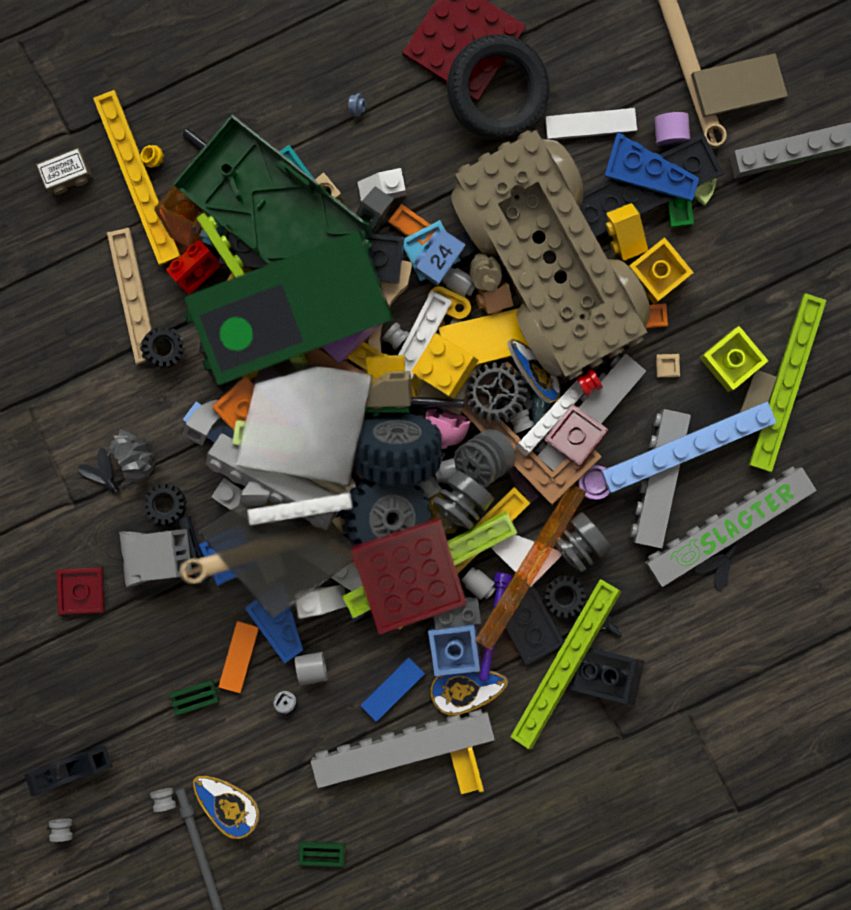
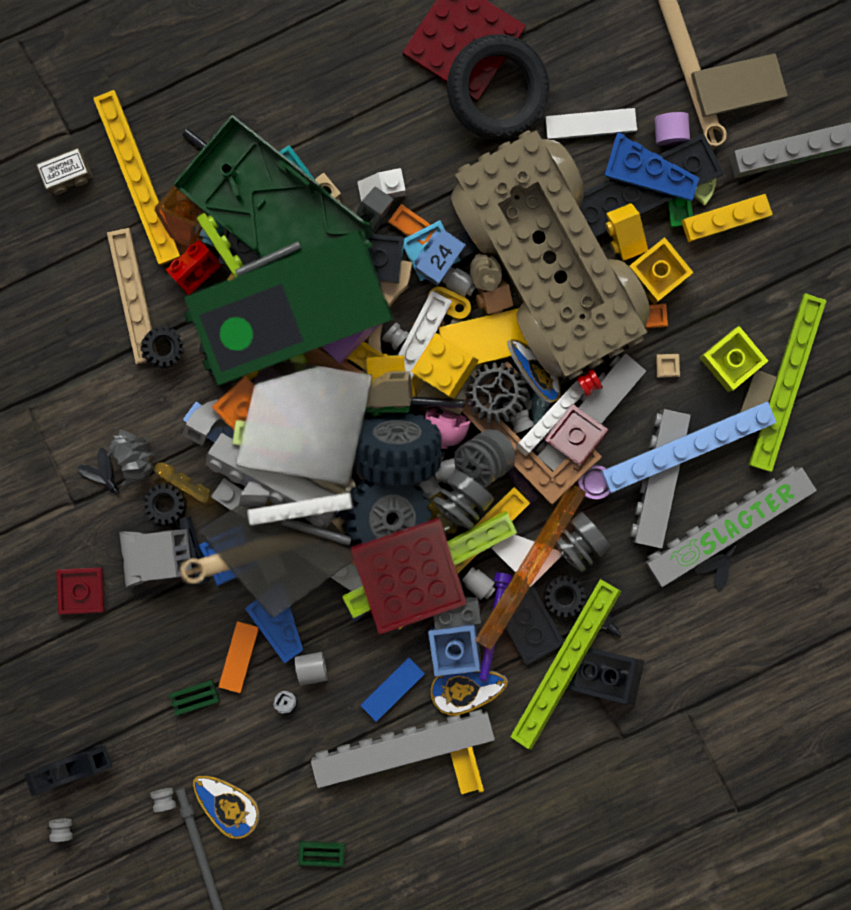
yellow plate [141,145,164,168] -> none
white slope [295,584,347,618] -> none
sand blue plate [348,93,366,117] -> none
none -> clear yellow hinge [154,462,212,504]
none -> dark grey bar [235,241,302,276]
none -> dark grey bar [282,518,351,546]
none -> yellow plate [681,194,773,242]

